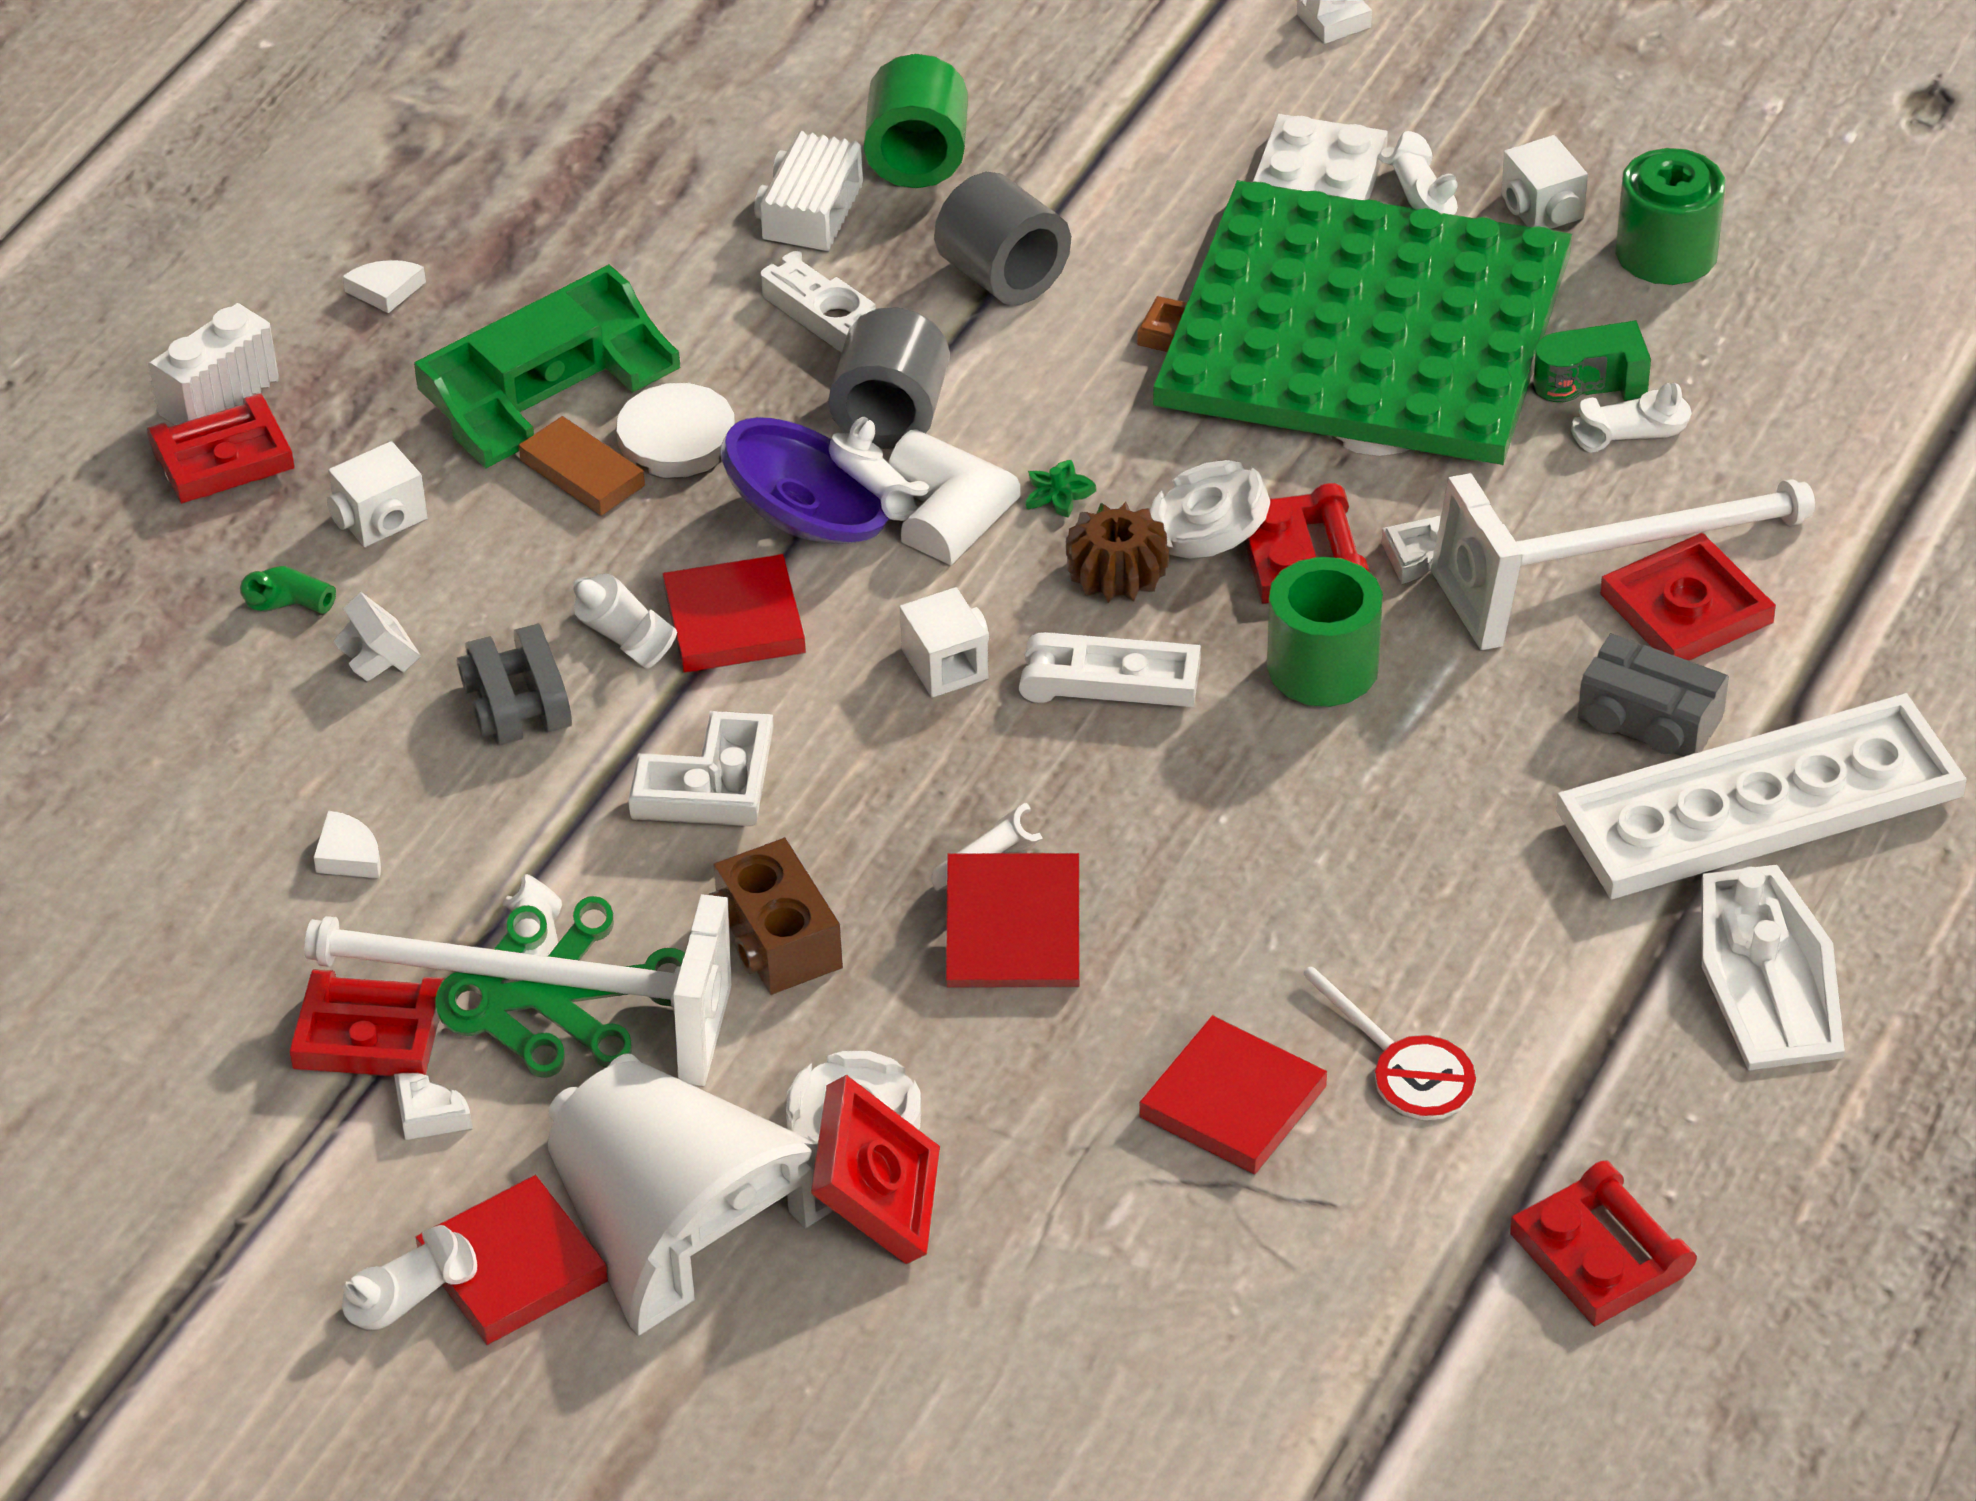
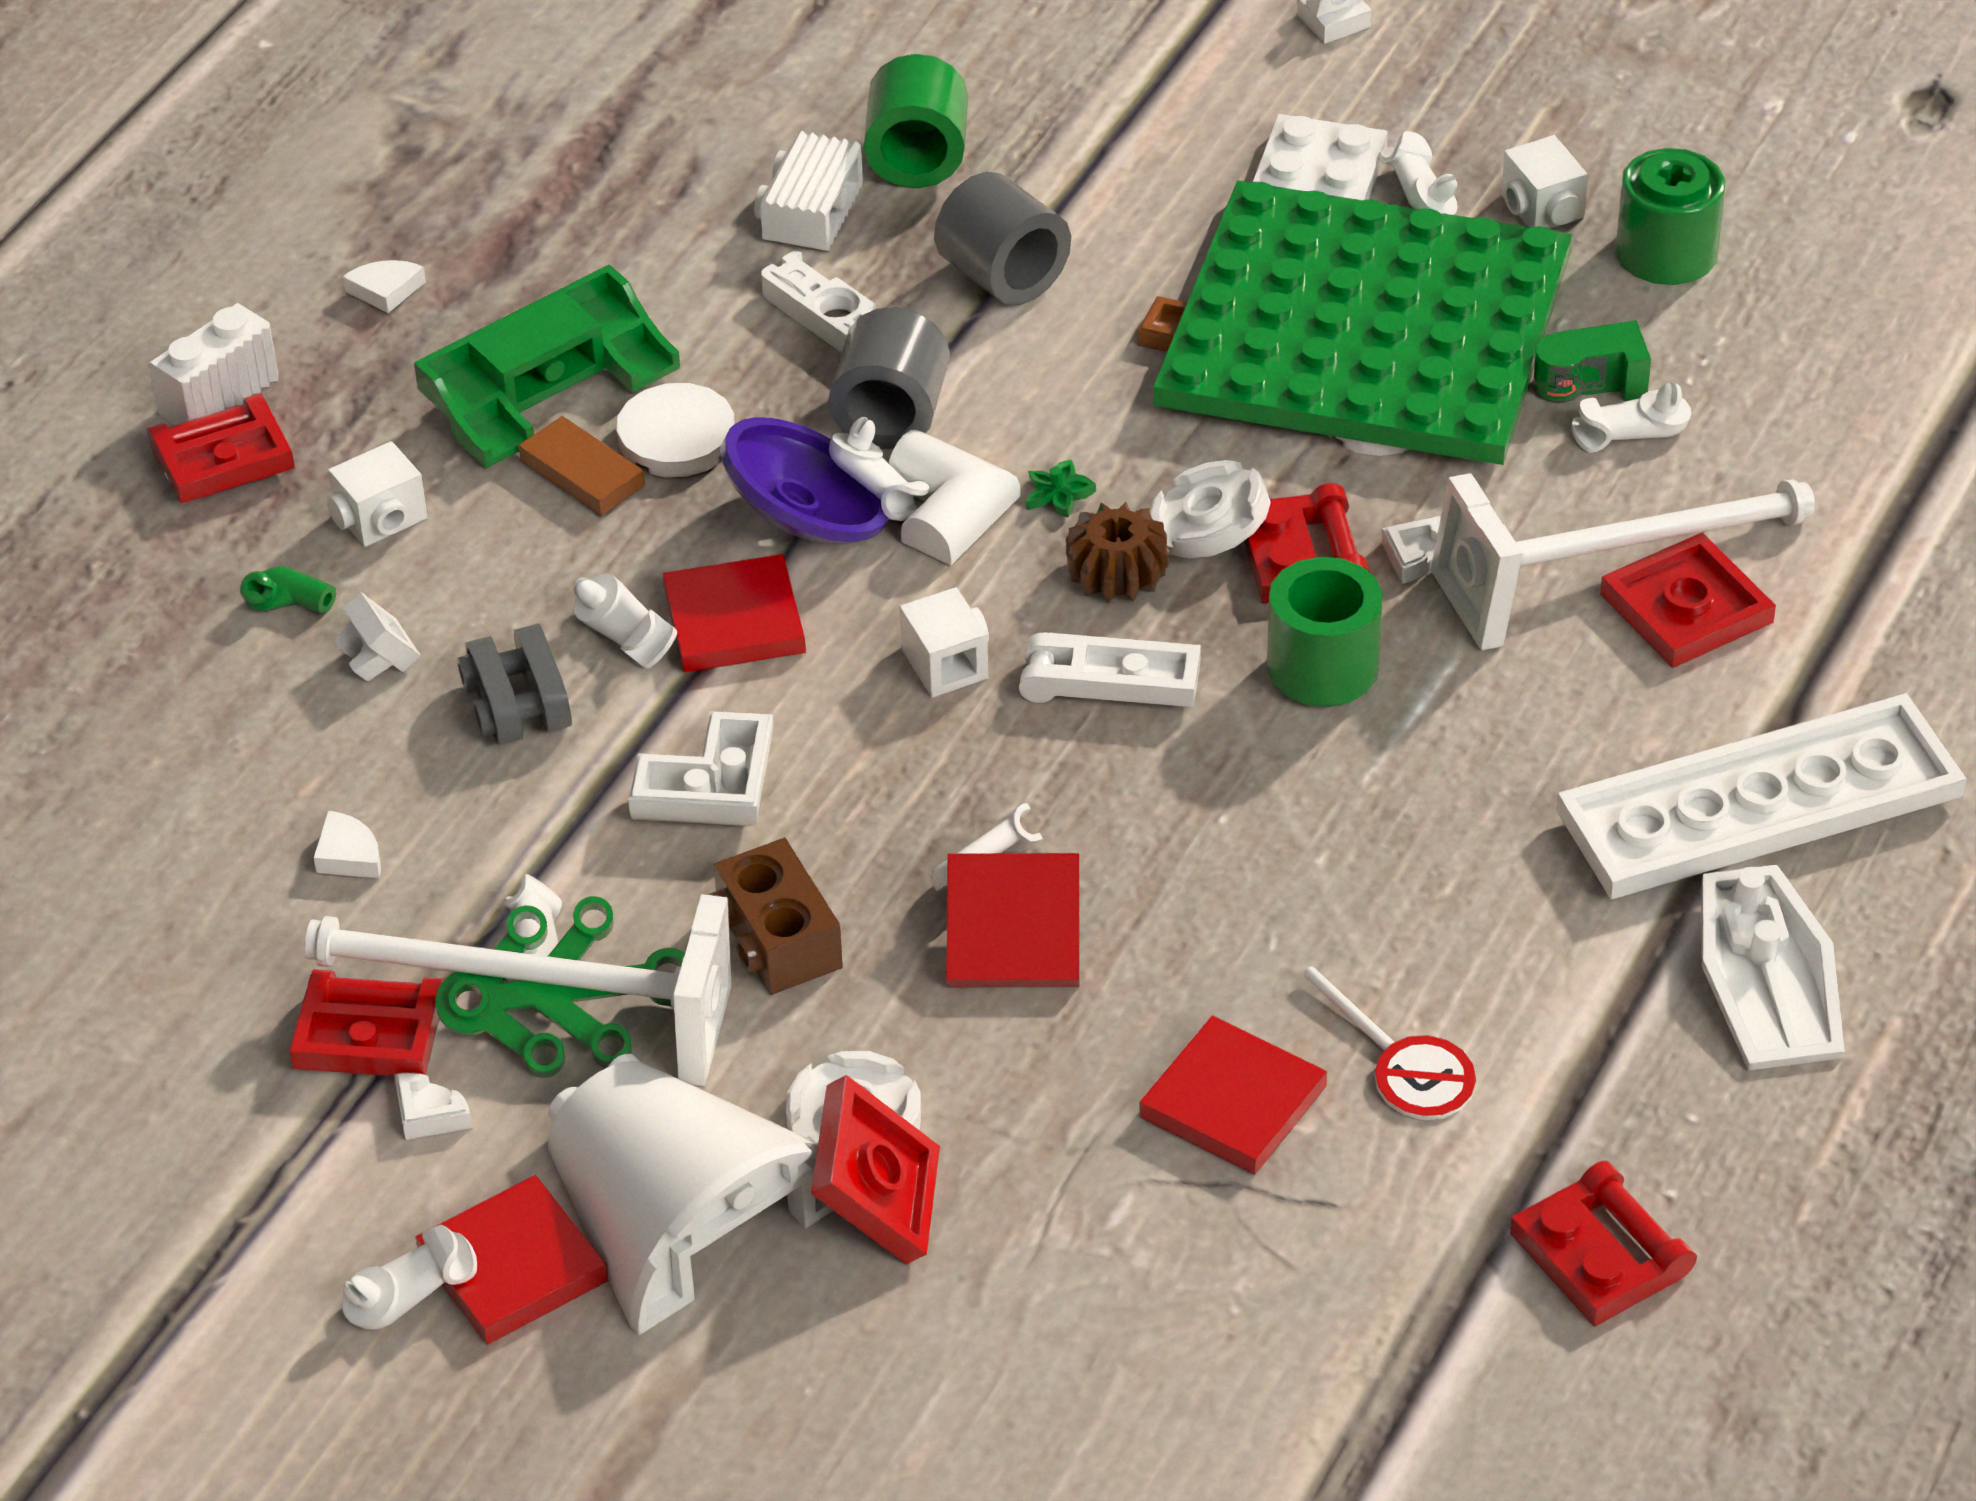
dark grey brick [1577,633,1729,757] -> none

